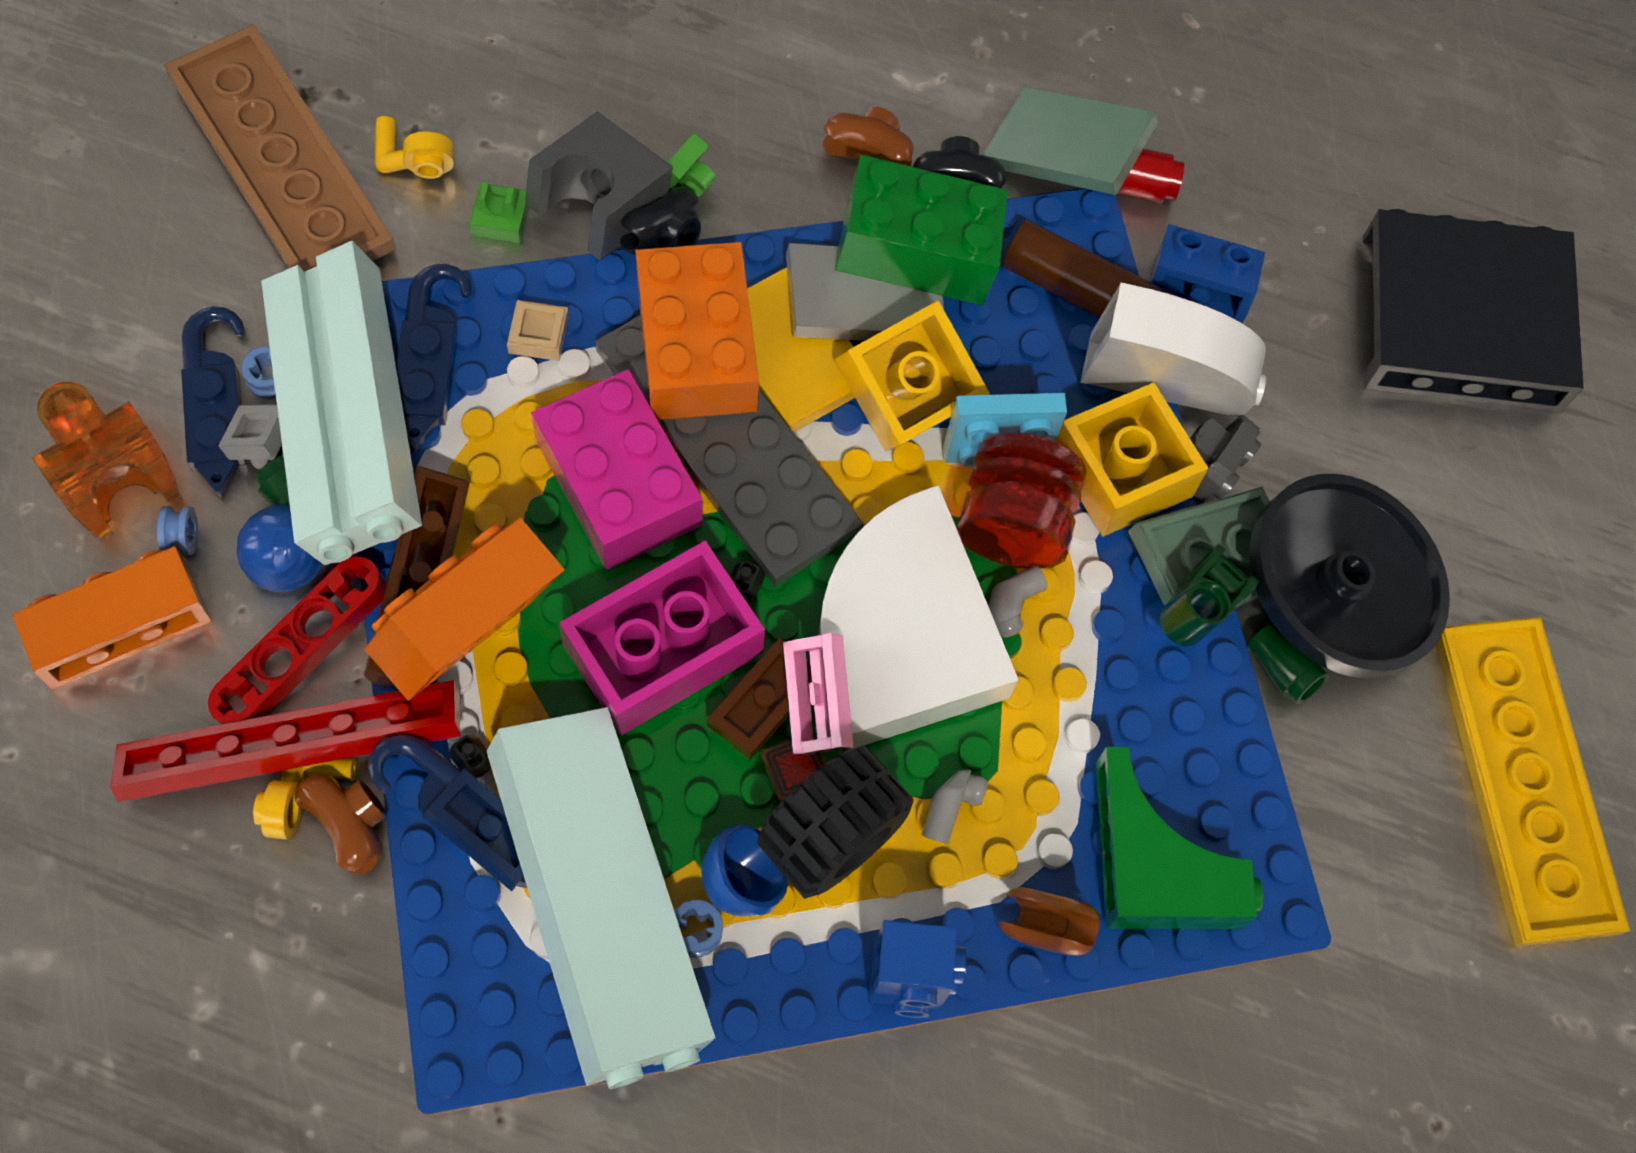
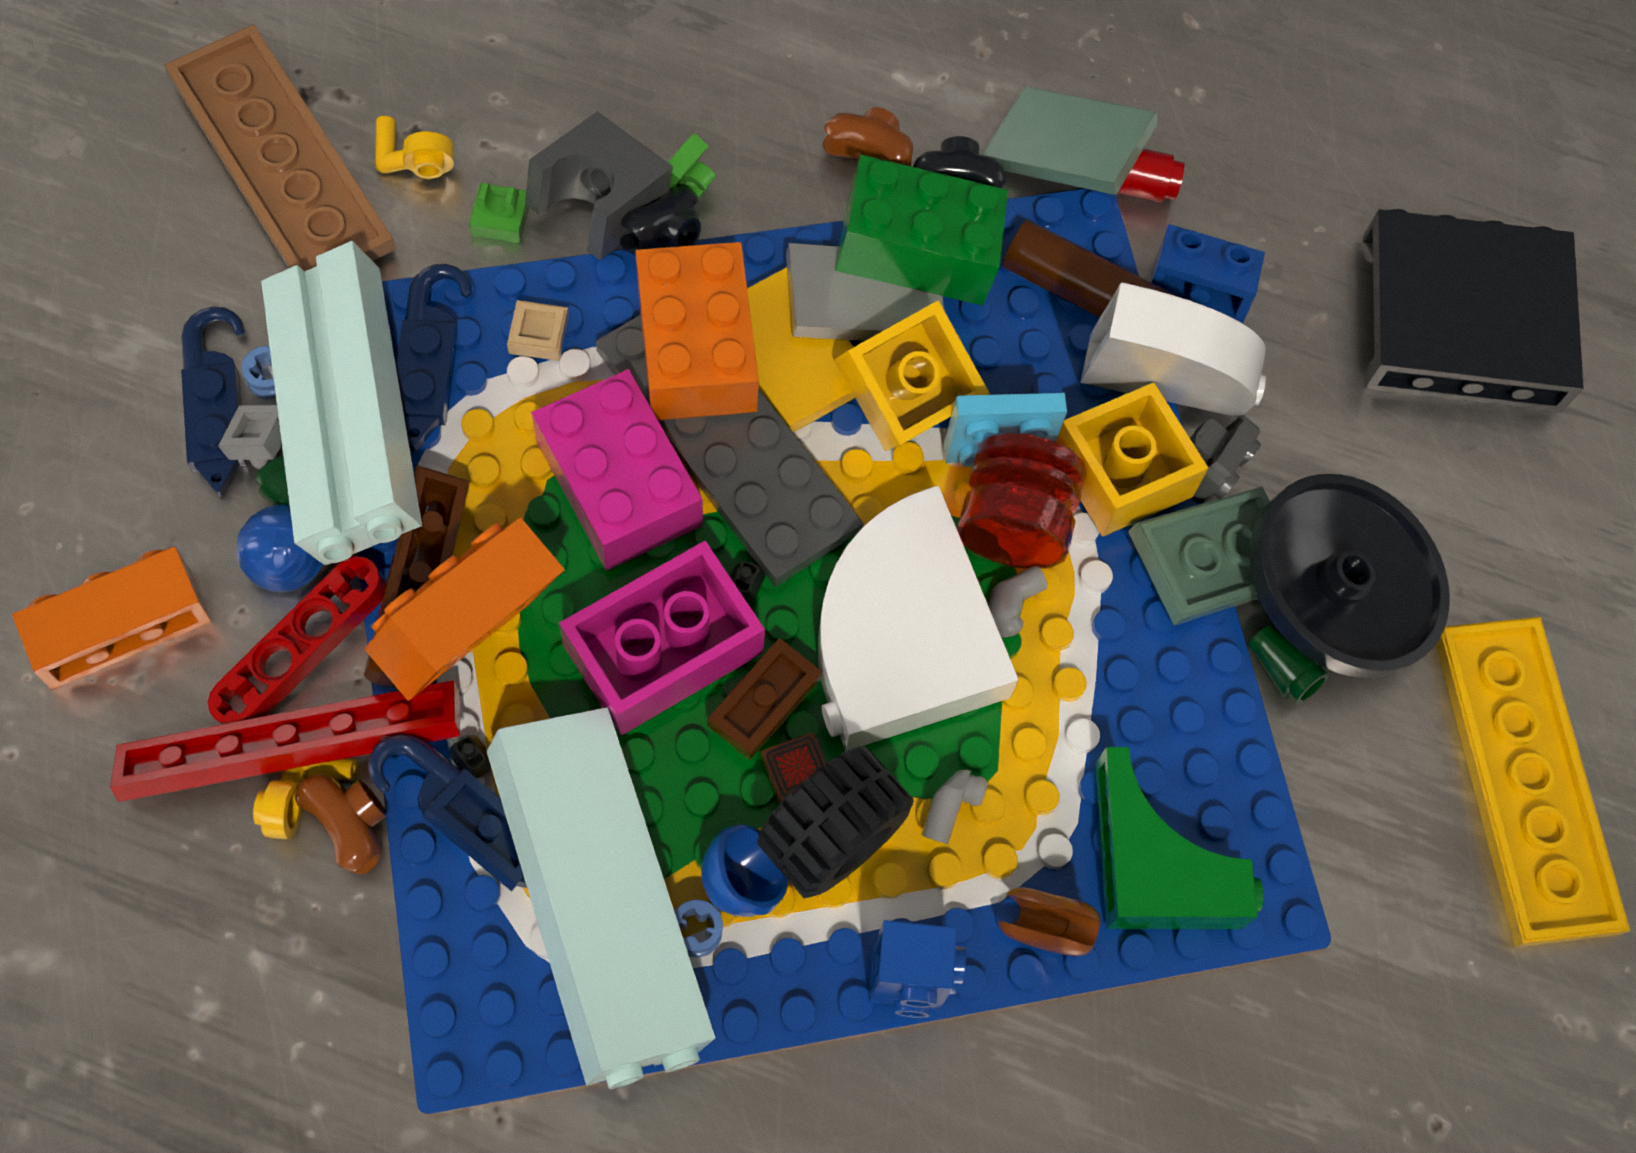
clear orange piece [32,382,181,542] -> none
medium blue bush [157,506,198,555] -> none
bright pink tile [783,633,854,756] -> none
dark green piece [1160,544,1260,647] -> none

